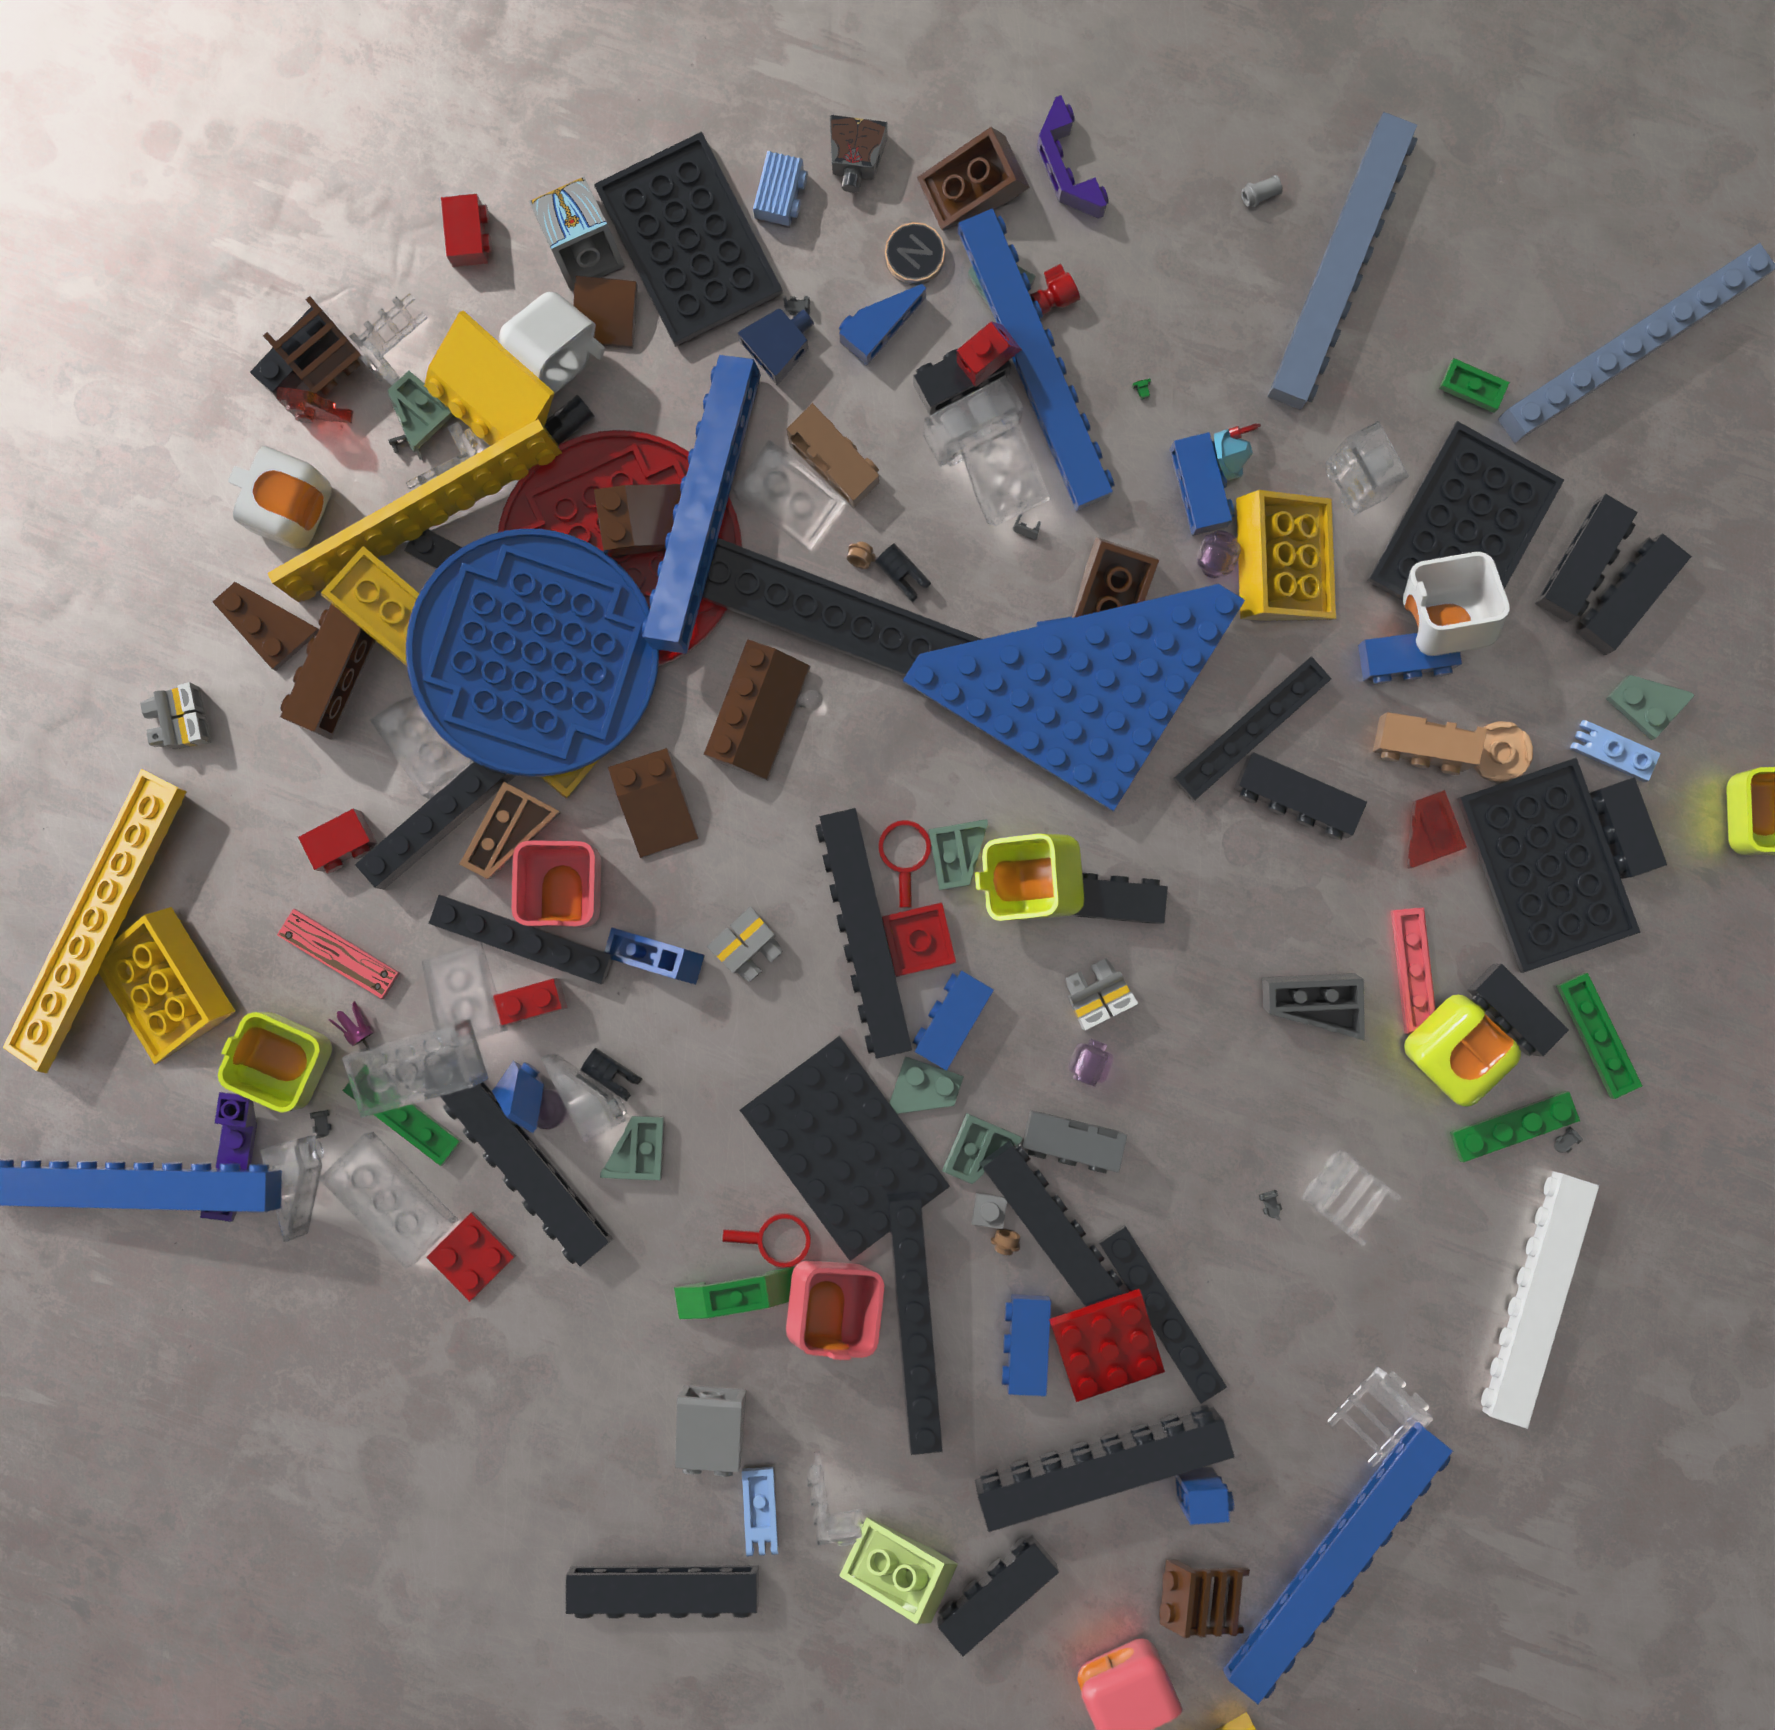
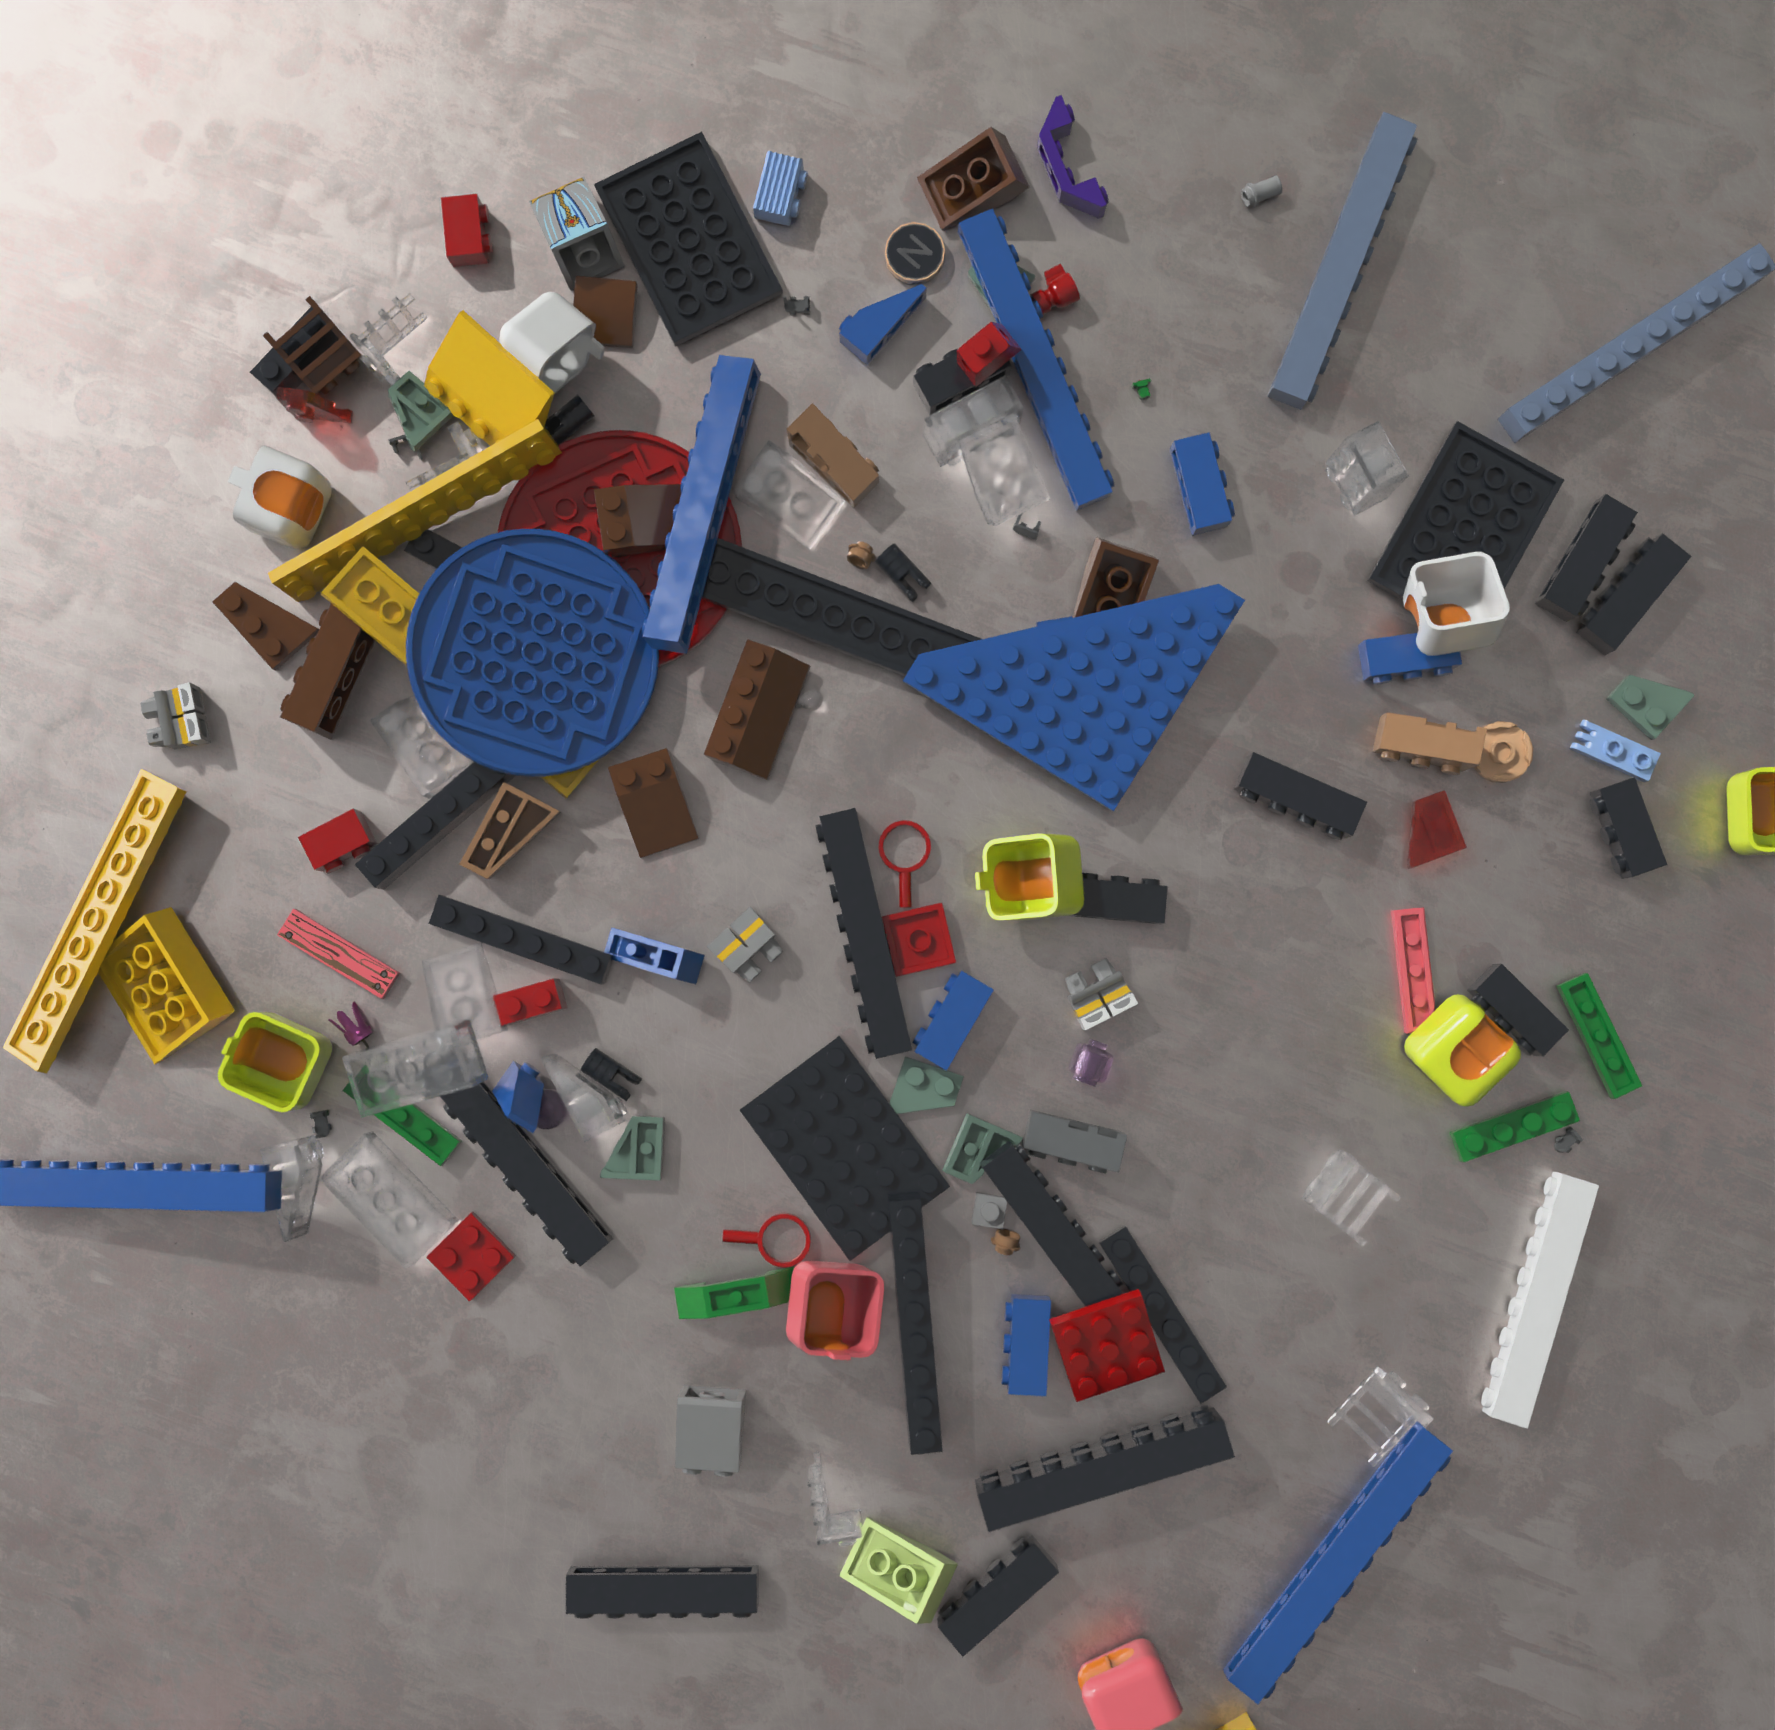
dark purple slope [200,1092,257,1222] -> none
coral piece [512,841,601,928] -> none
dark blue torso [738,309,814,385] -> none
light blue hinge [742,1466,778,1556] -> none
torso [830,115,888,193] -> none
sand green wing [929,819,988,891] -> none
reddish brown plate [1159,1560,1250,1638] -> none
black plate [1173,656,1332,802] -> none
blue brick [1175,1467,1234,1525] -> none
head [1196,530,1241,578] -> none
medium azure piece [1214,423,1261,481] -> none
yellow slope [1236,490,1336,621] -> none
dark grey piece [1259,1190,1282,1220] -> none
dark grey wedge [1262,973,1365,1041] -> none
green plate [1439,358,1510,413] -> none
black plate [1457,758,1641,973] -> none

